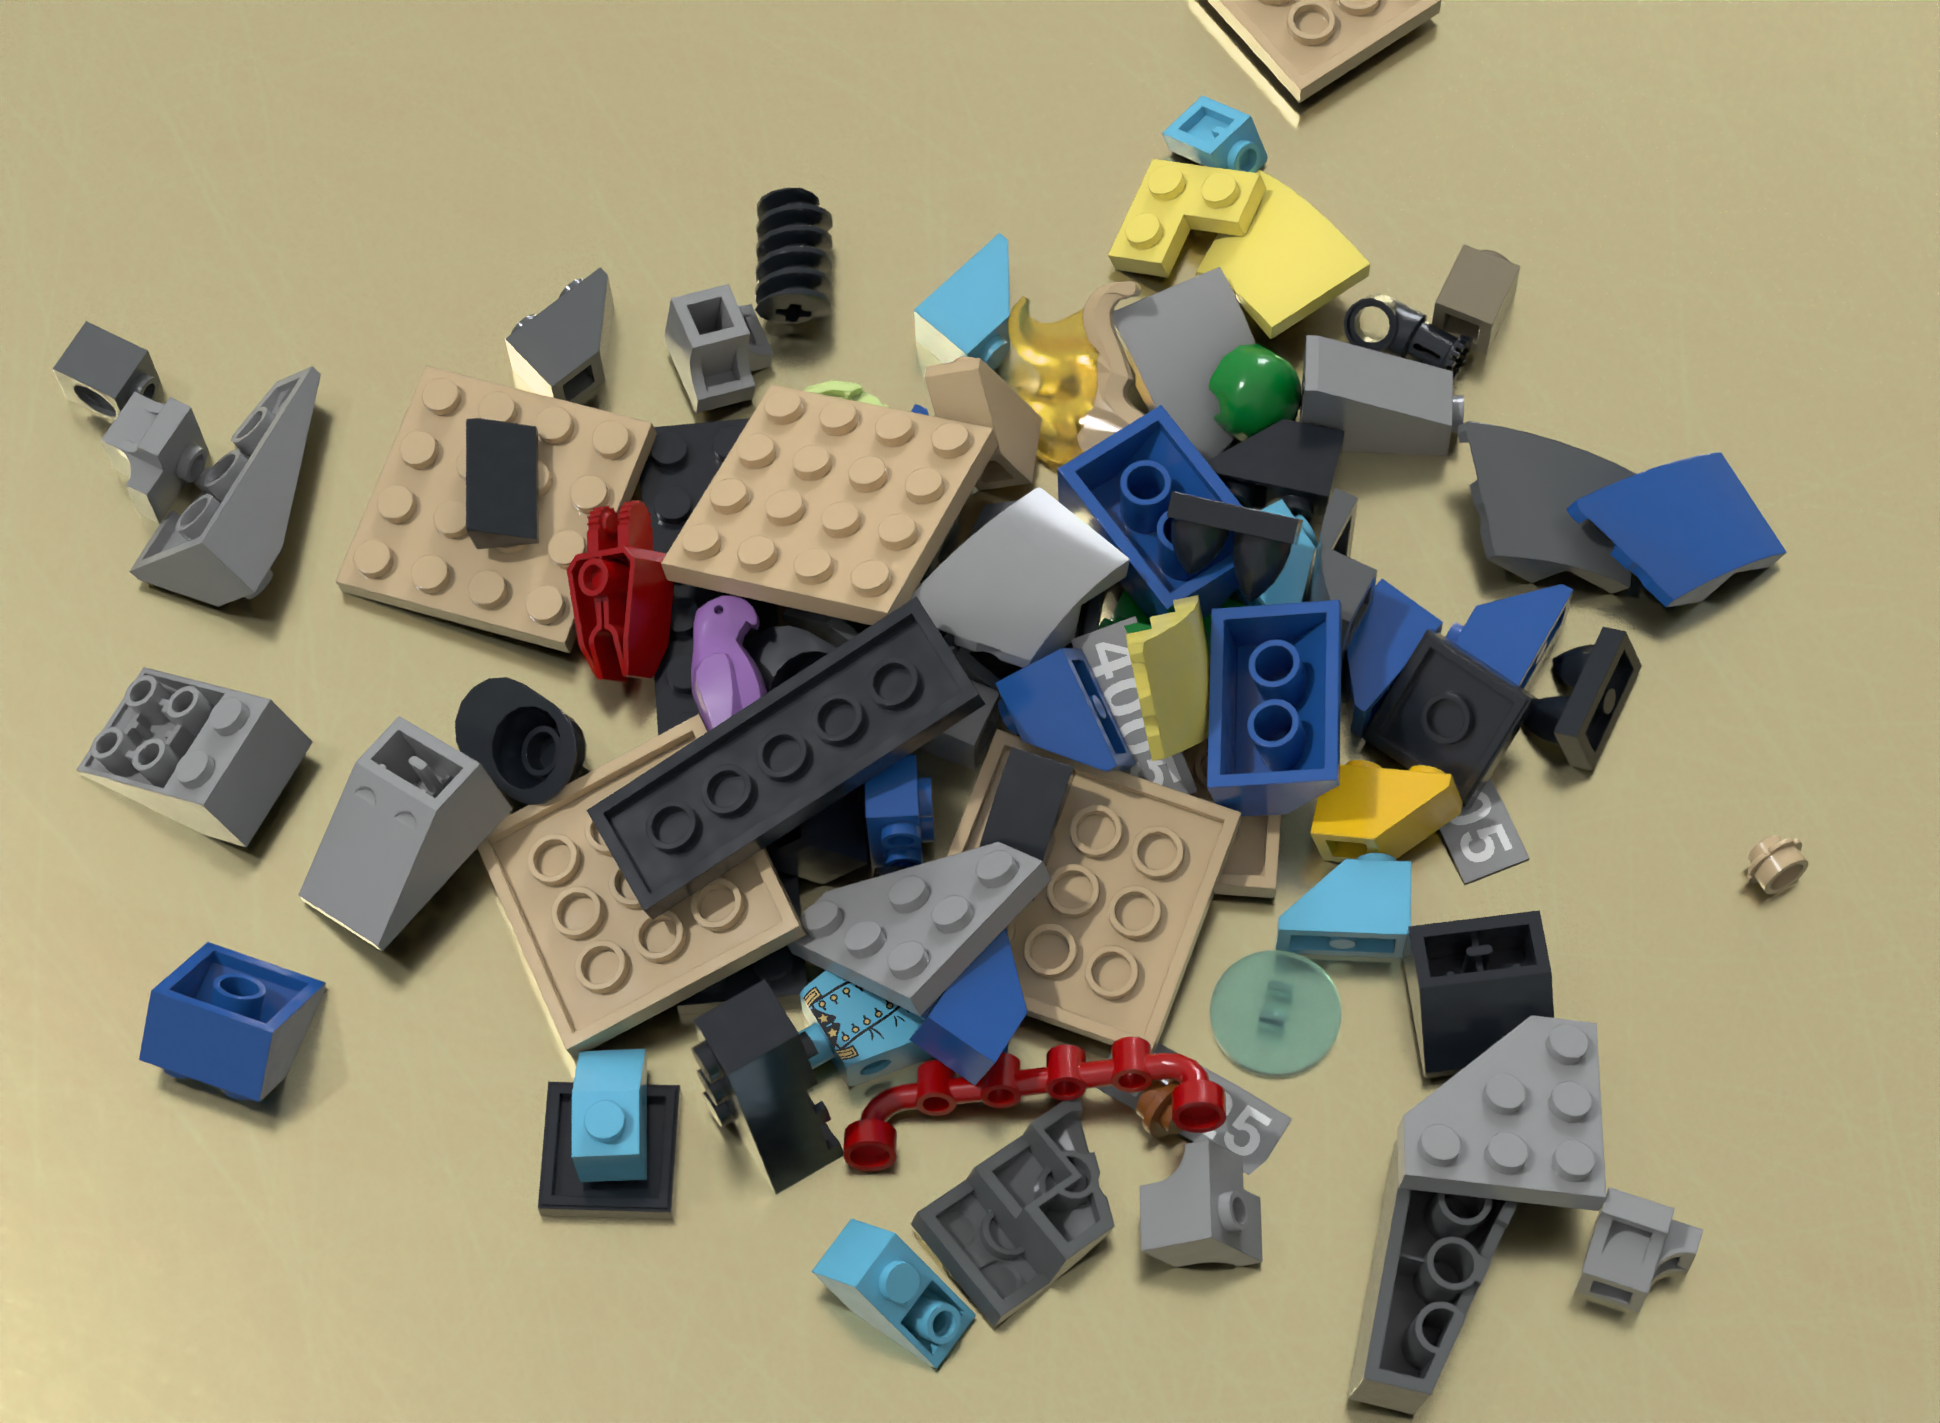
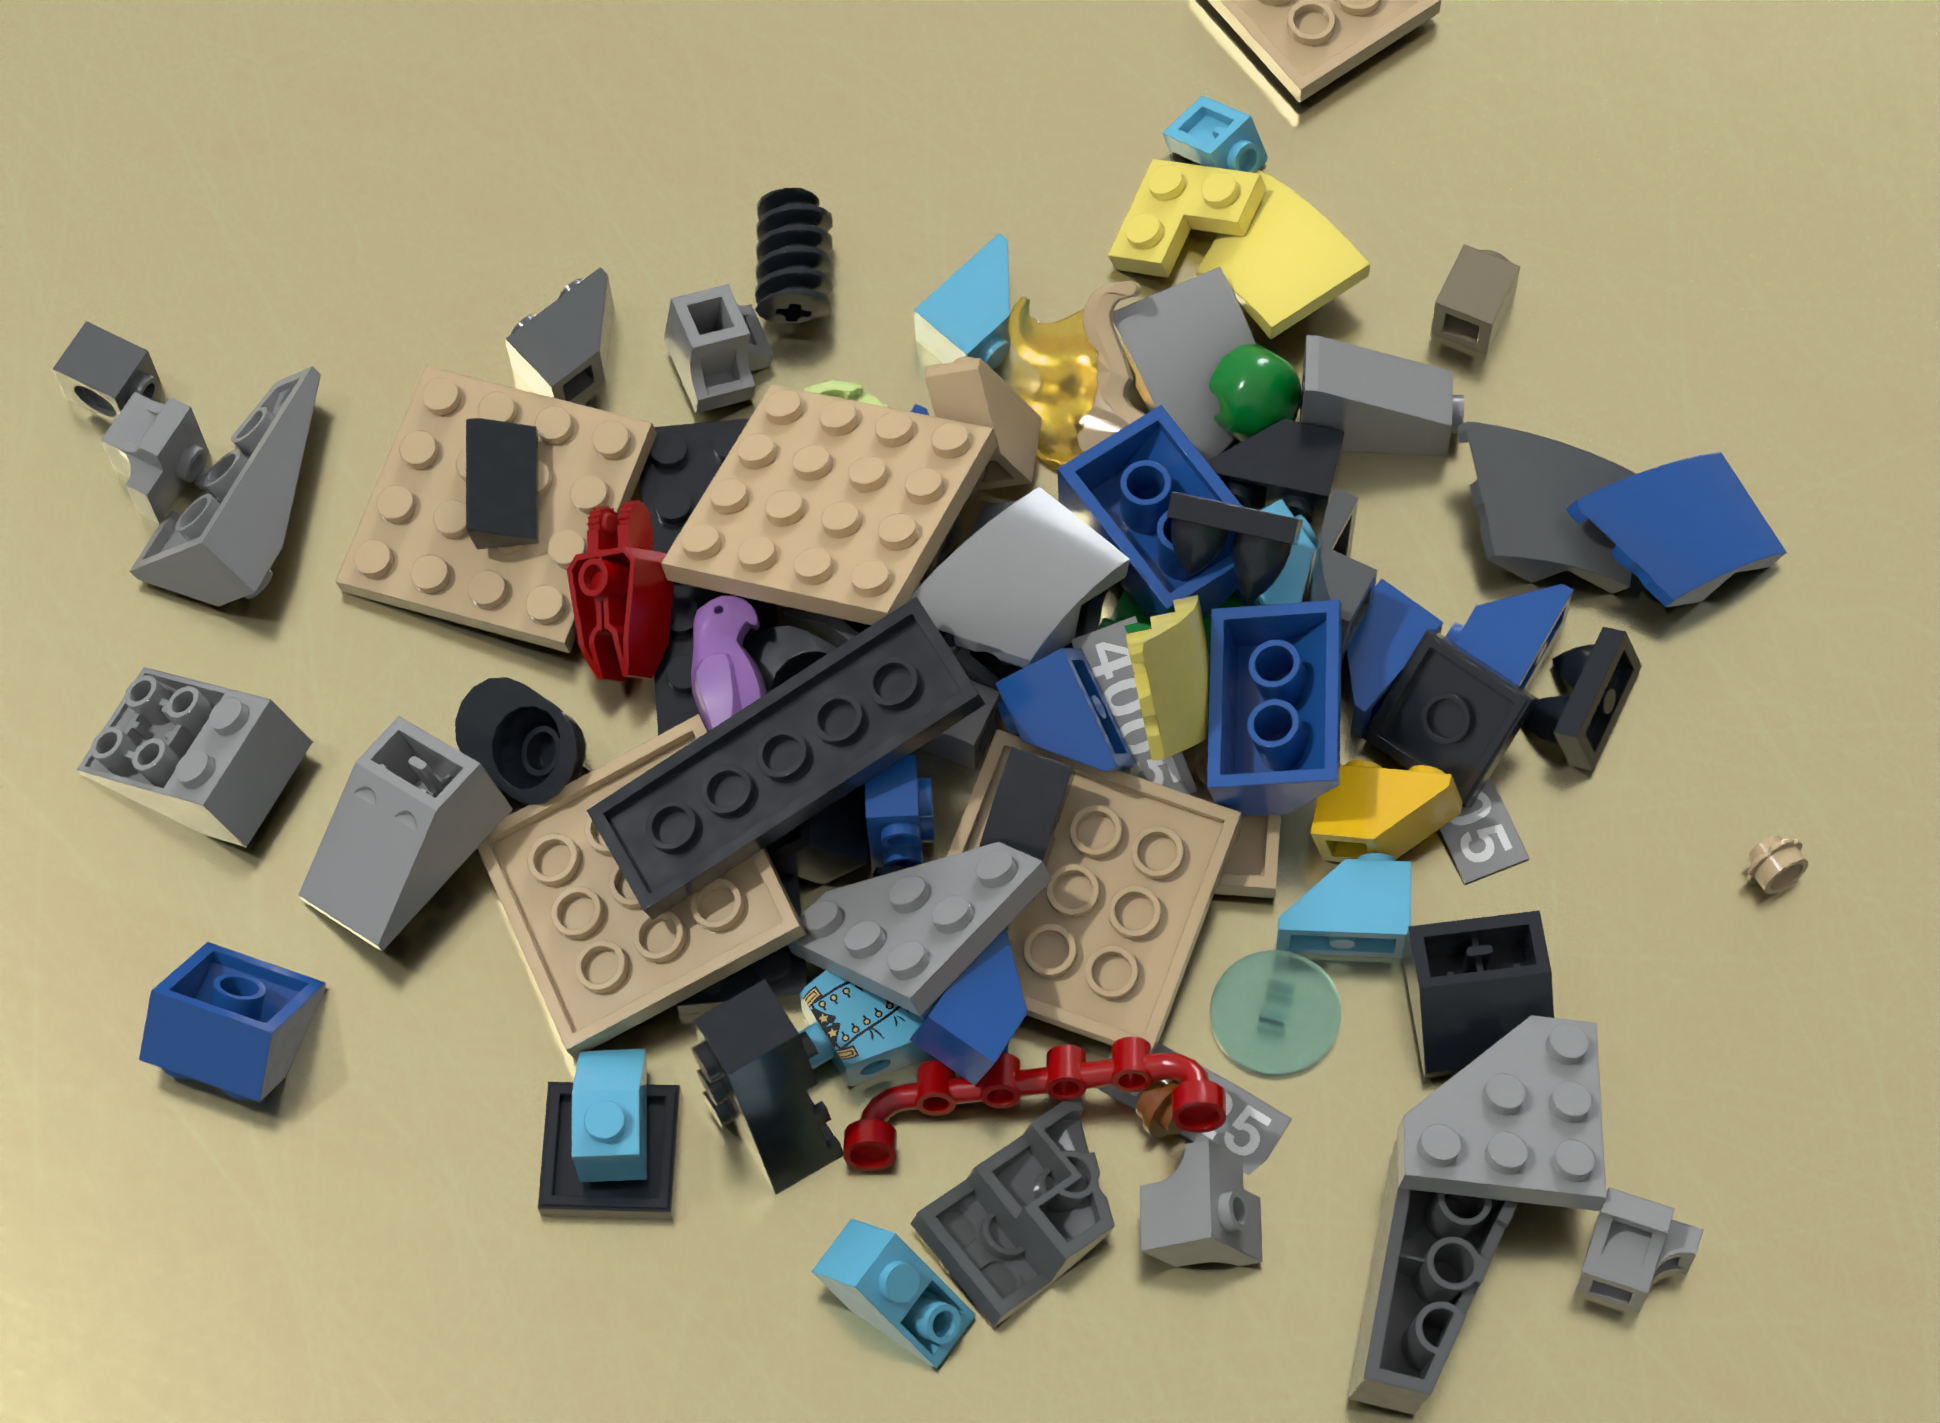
black connector [1343,293,1473,380] -> none

